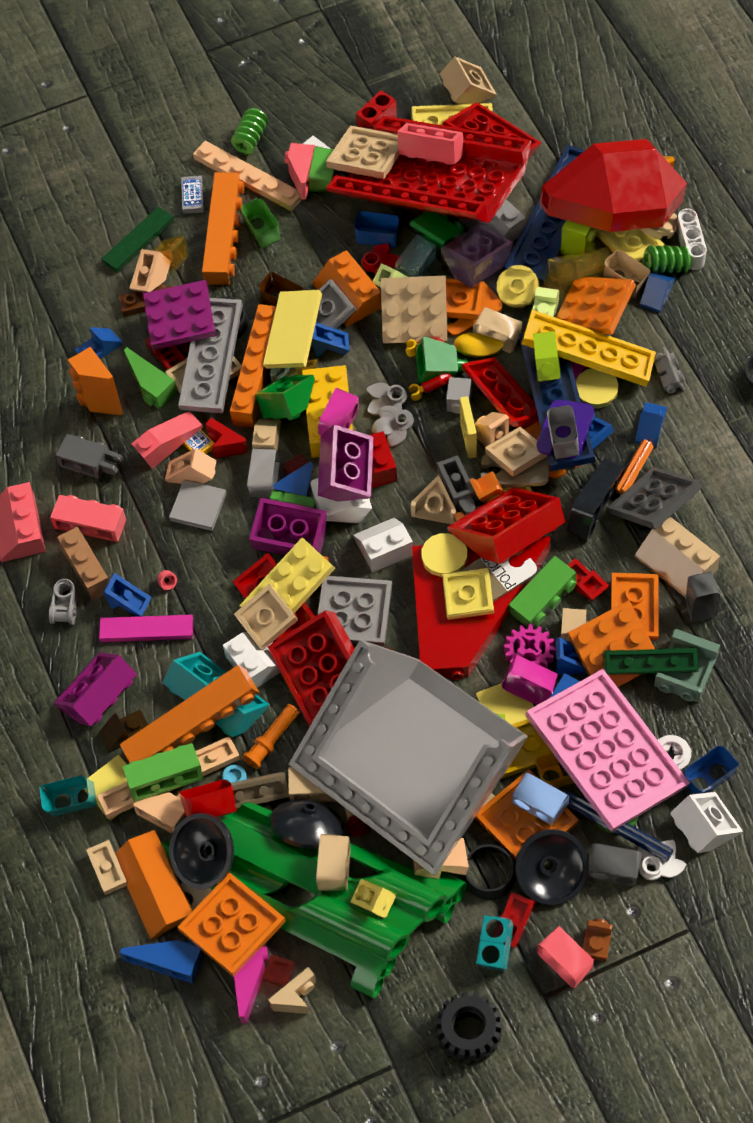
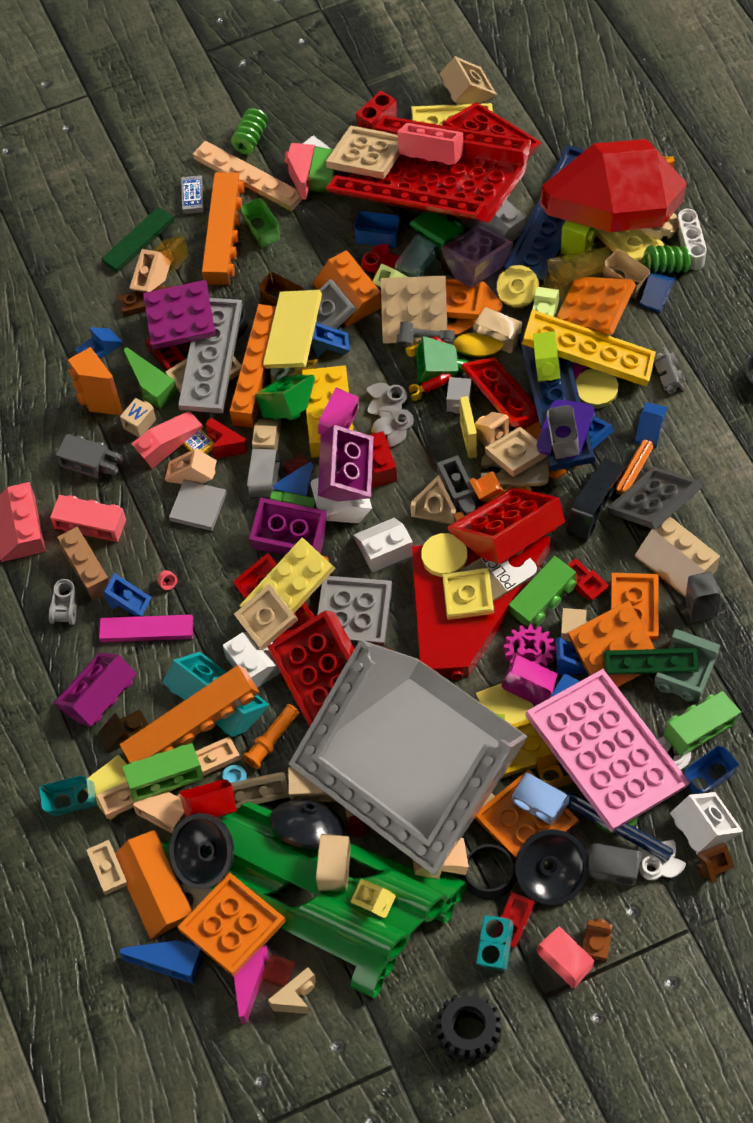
none -> tan brick [120,398,156,437]
none -> dark grey brick [396,321,455,347]
none -> bright green brick [663,691,741,757]
none -> reddish brown bracket [696,843,734,883]

